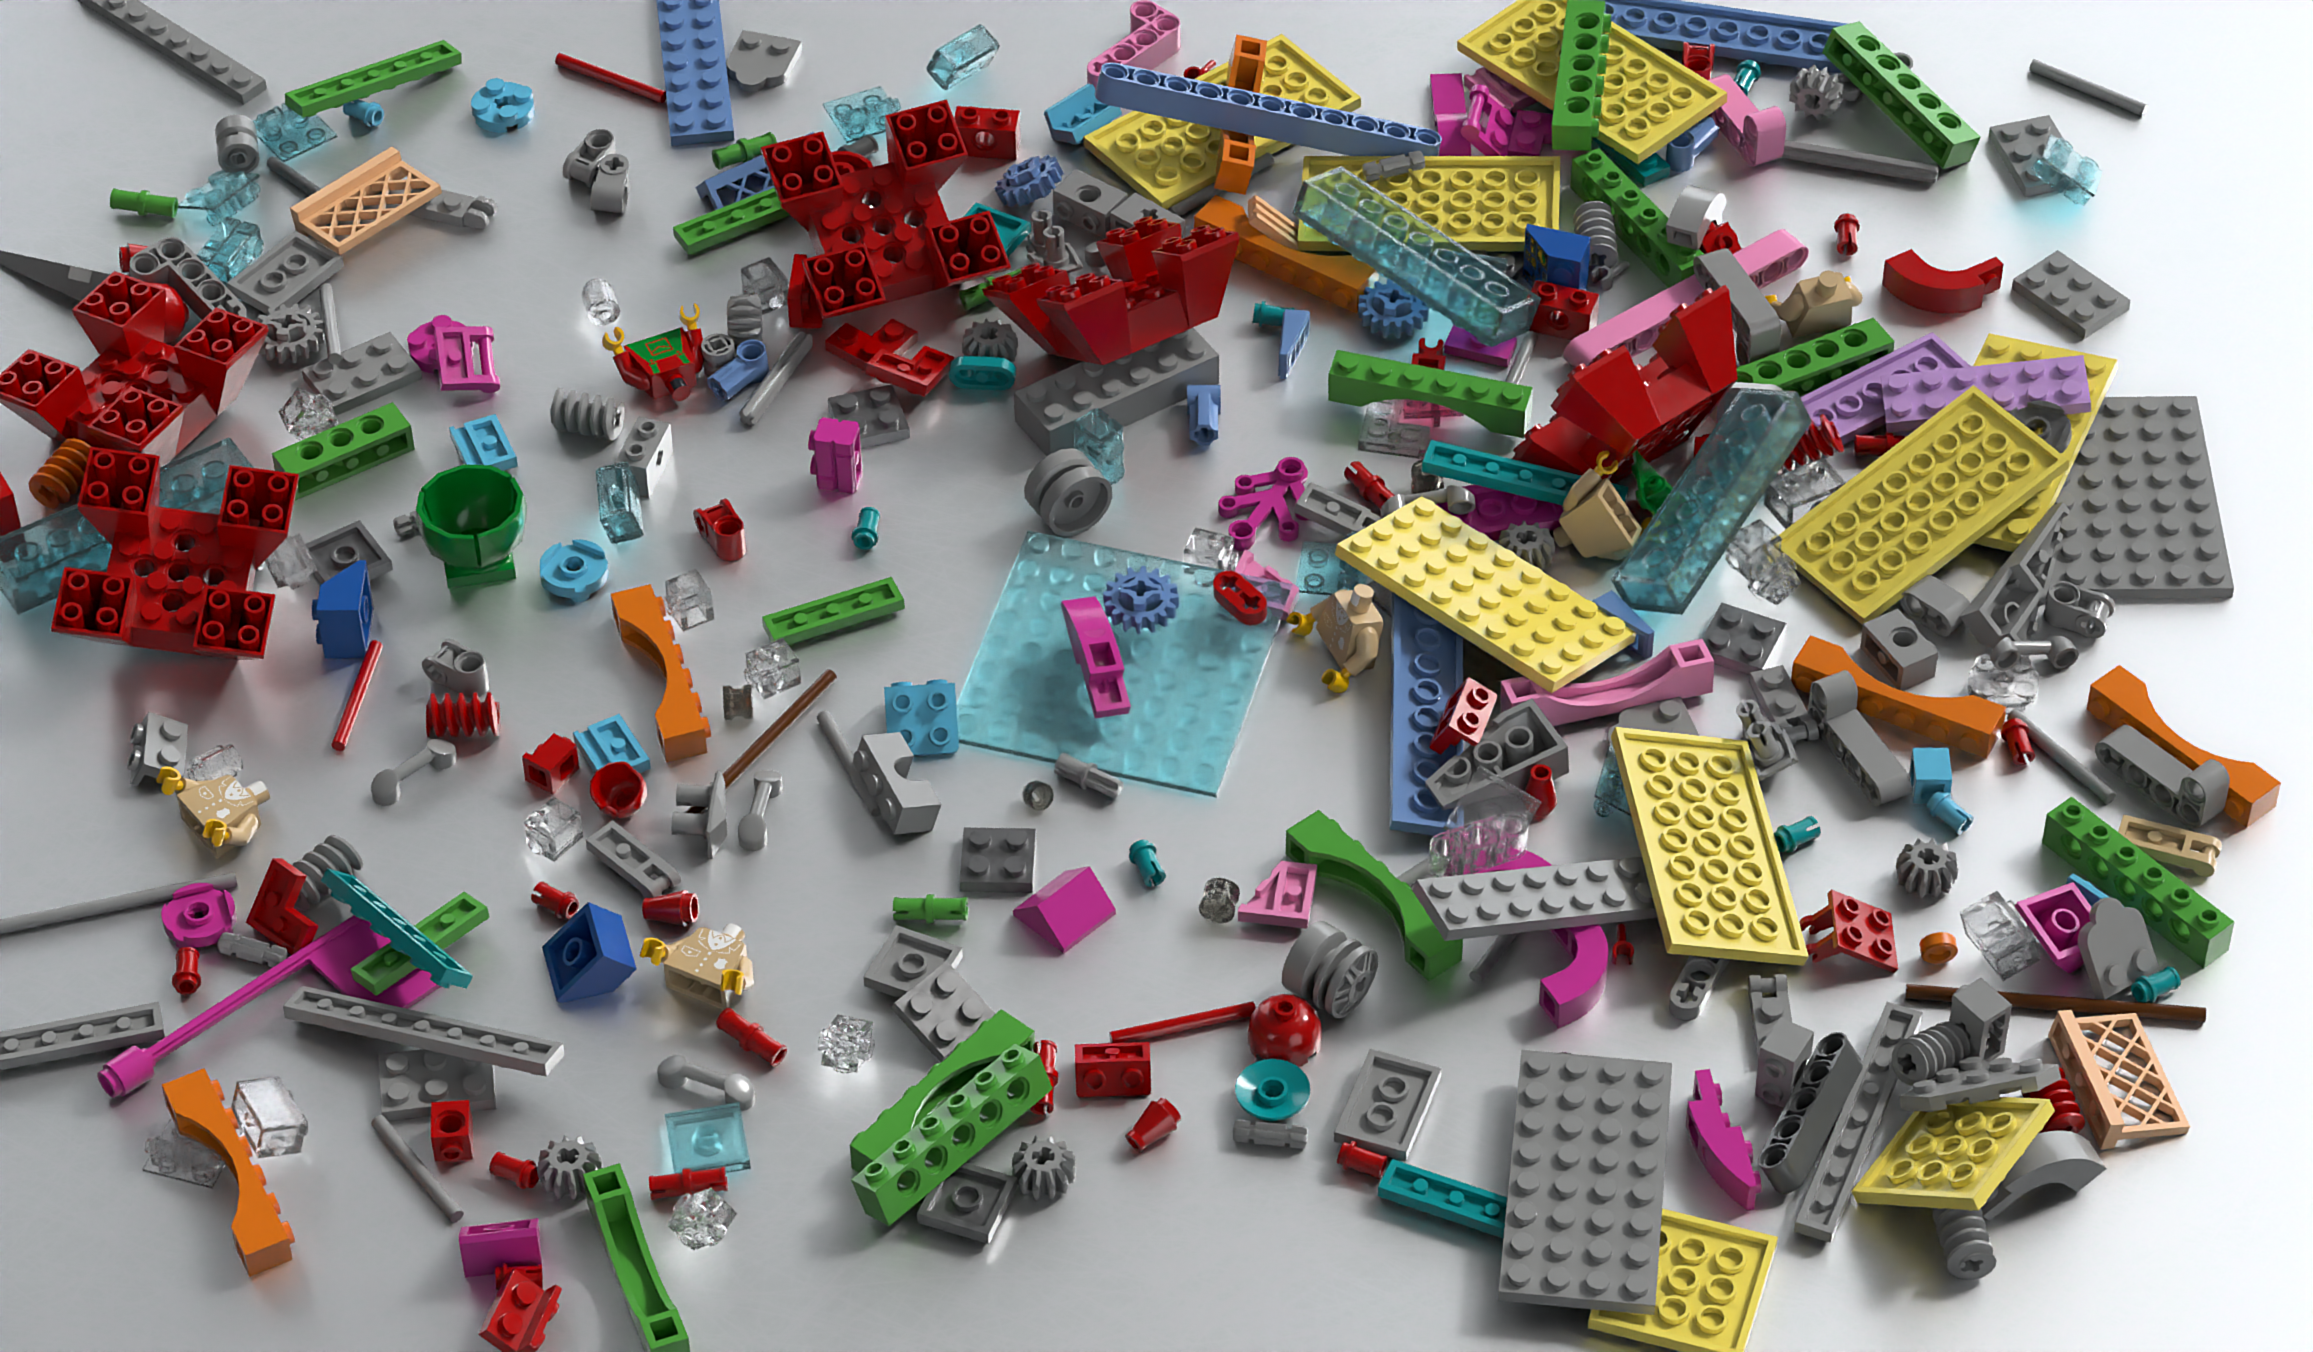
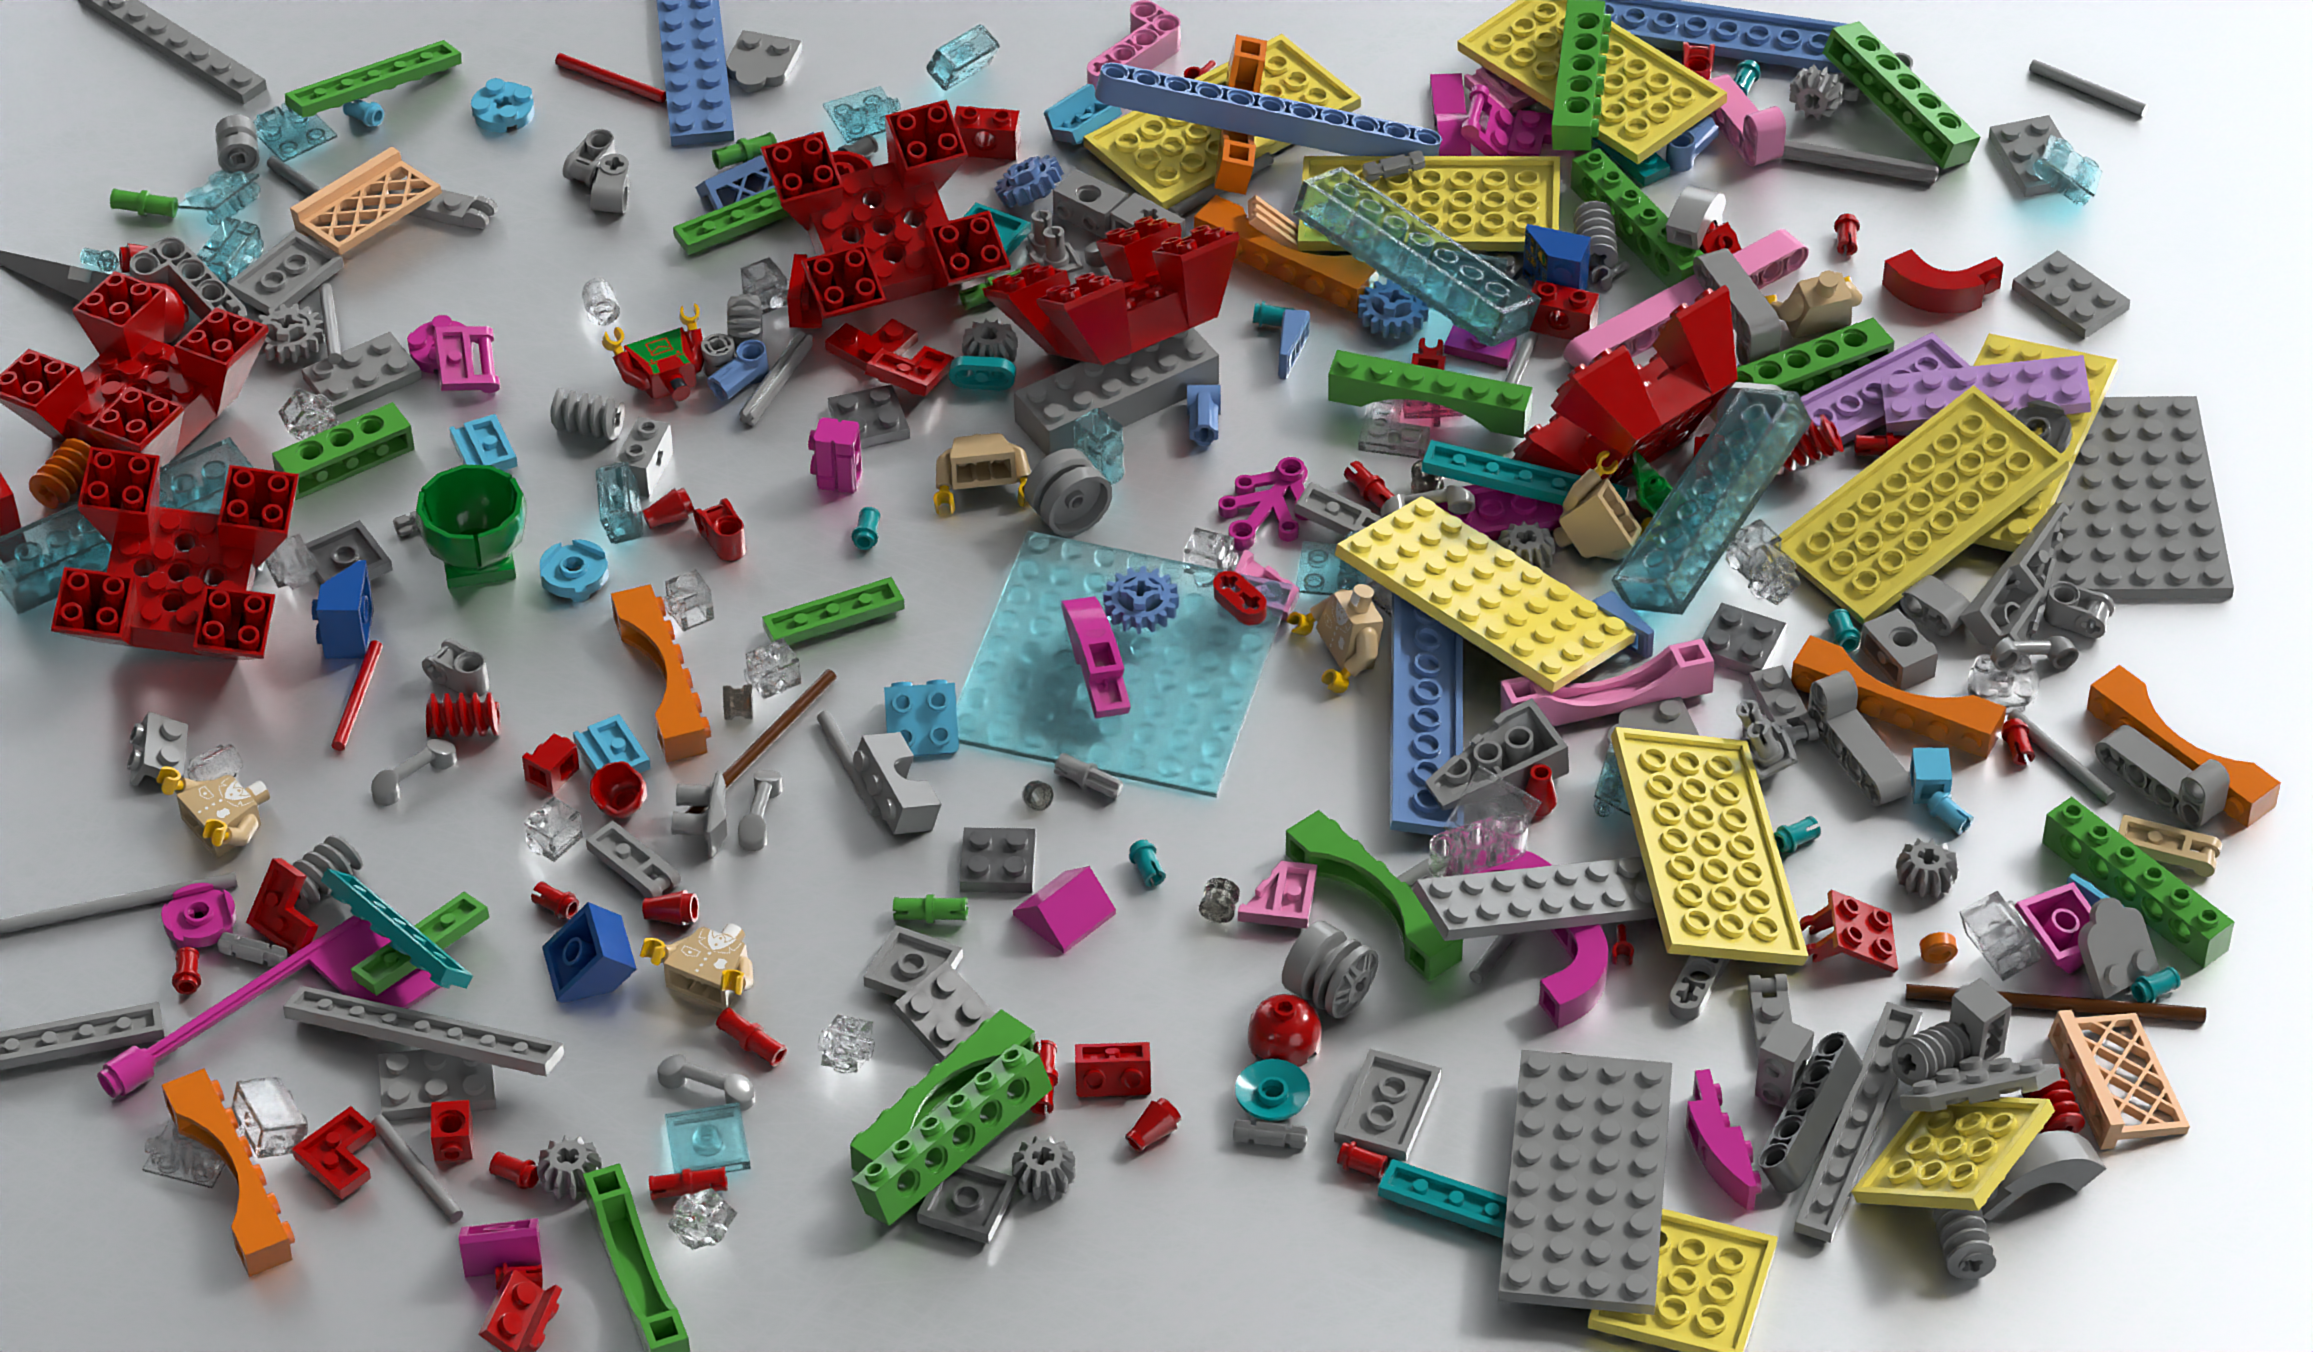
red bar [1109,1001,1256,1043] -> none
bracket [1429,677,1498,755] -> none
clear brick [1764,458,1846,529] -> none
none -> clear light blue arm [80,248,119,273]
none -> red plate [292,1106,376,1200]
none -> red cone [642,488,695,529]
none -> tan torso [933,433,1031,514]
none -> teal pin [1828,609,1861,652]

